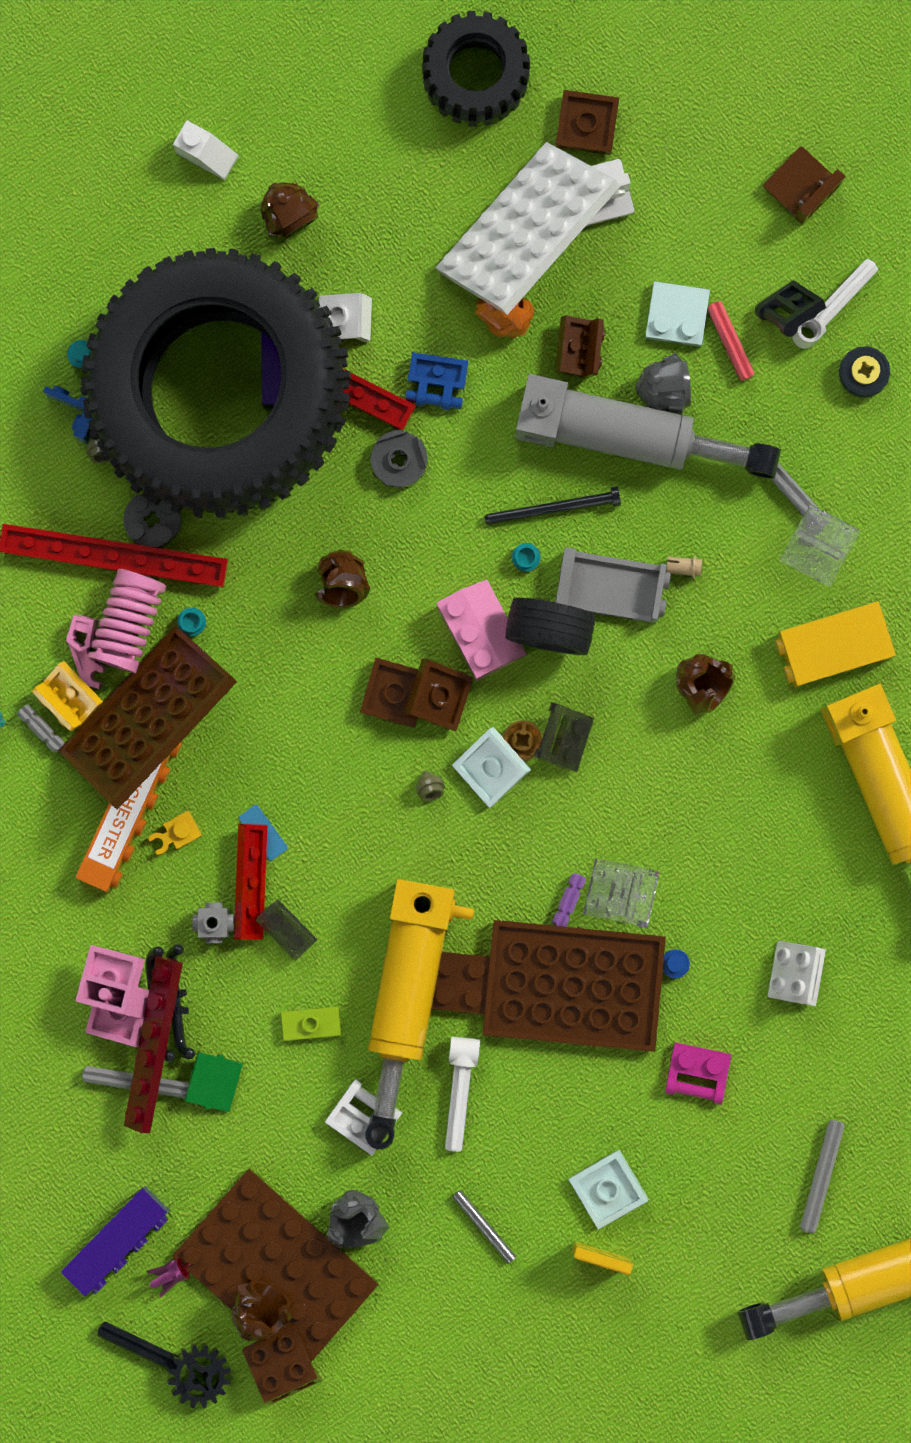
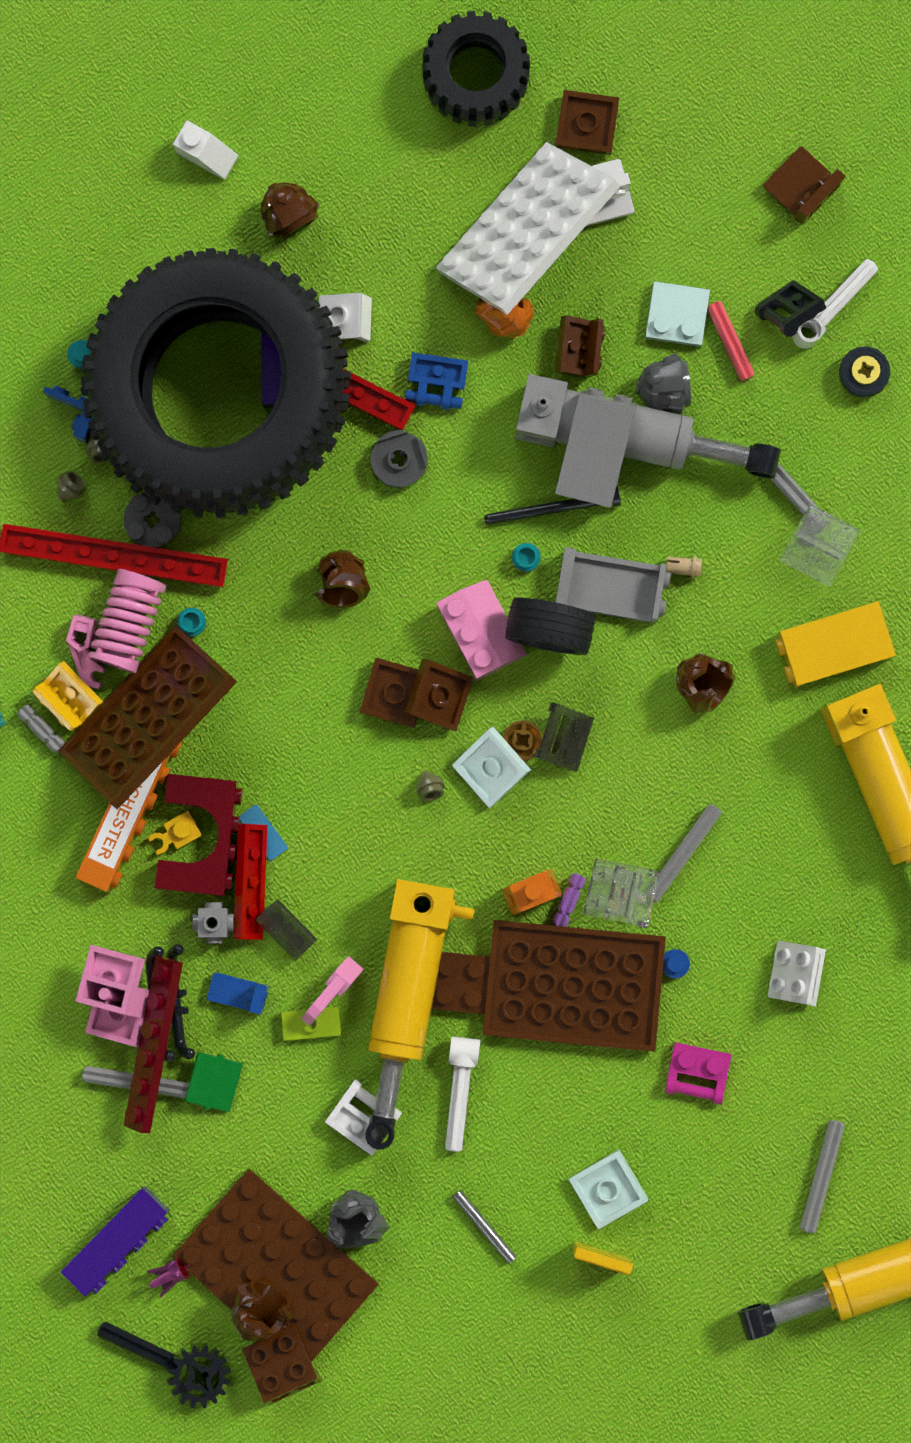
none -> olive plate [56,471,85,500]
none -> dark red arch [155,774,243,896]
none -> blue bracket [207,972,270,1015]
none -> bright pink piece [301,956,364,1026]
none -> orange torso [502,869,563,916]
none -> light grey panel [555,387,637,508]
none -> light grey axle [645,804,721,902]

